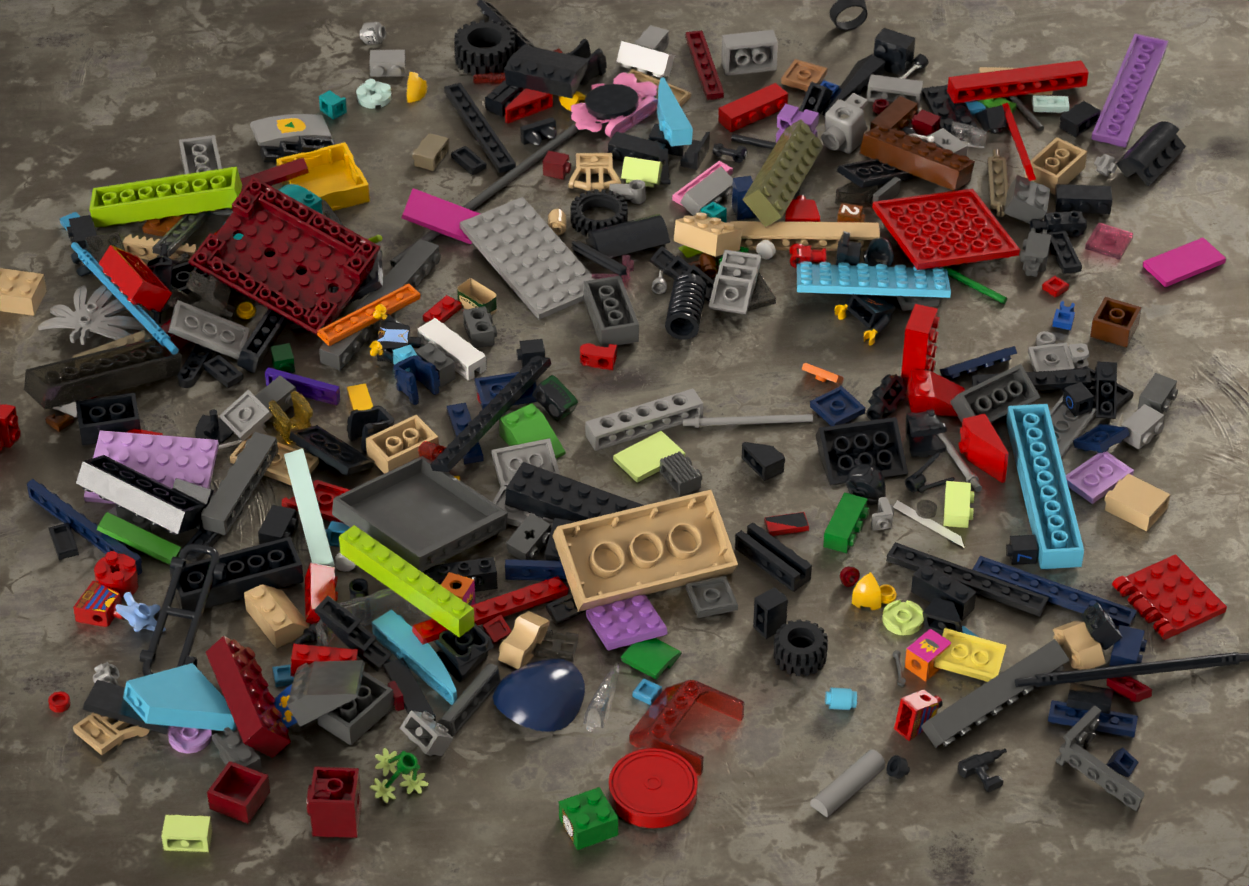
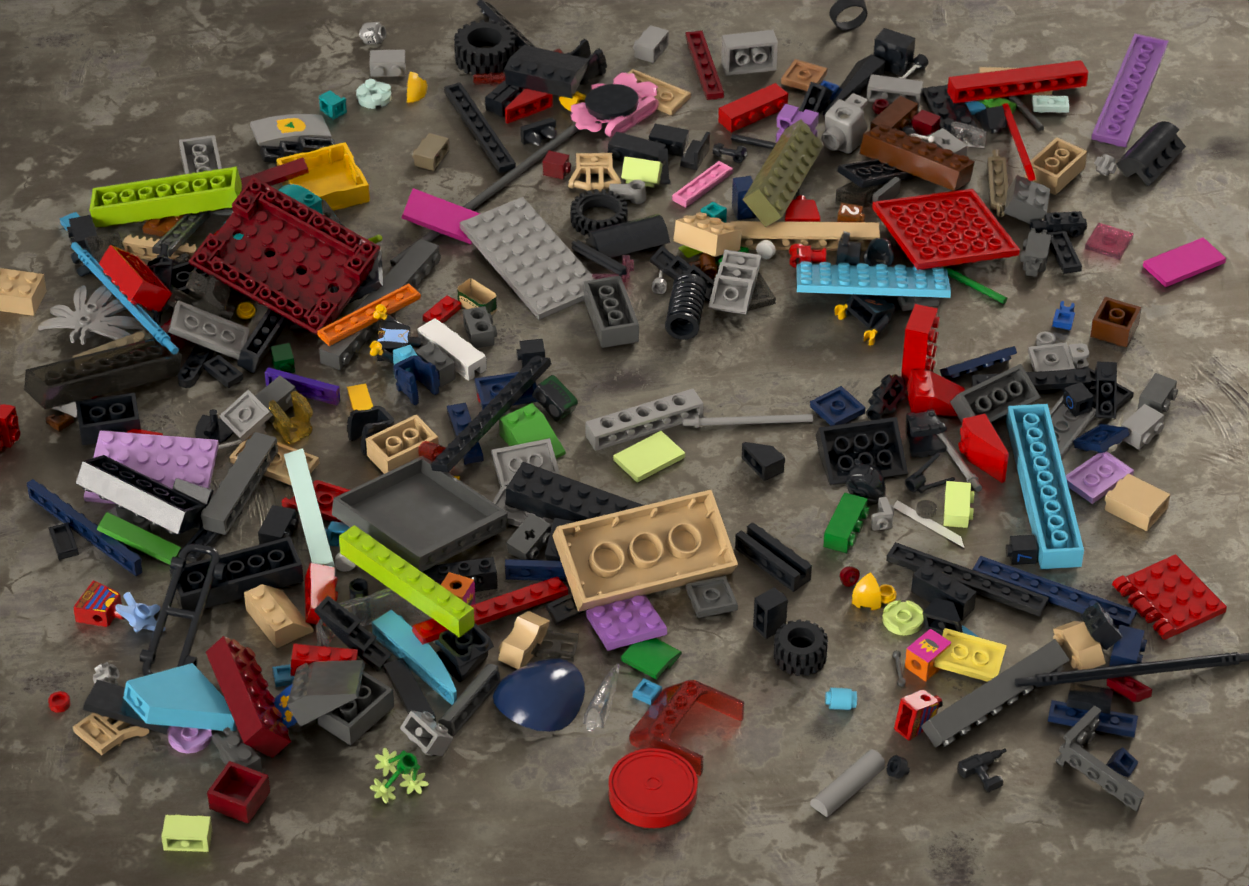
red brick [94,551,138,597] -> none
black plate [289,425,375,475] -> none
black bar [292,622,325,646] -> none
dark red brick [307,767,362,838] -> none
dark red tile [387,680,404,712] -> none
black tile [451,146,487,175] -> none
red plate [483,615,512,644] -> none
tan brick [548,209,566,236] -> none
green brick [559,787,618,850] -> none
red leg [580,343,617,370] -> none
white brick [616,41,675,78] -> none
medium azure slope [657,78,693,146] -> none
dark grey brick [660,451,702,496] -> none
light grey brick [680,167,733,215] -> none
tile [764,512,809,536] -> none
orange plate [802,363,844,385] -> none
red tile [1042,276,1069,298] -> none
black brick [1054,184,1112,214] -> none
black brick [1060,100,1101,137] -> none

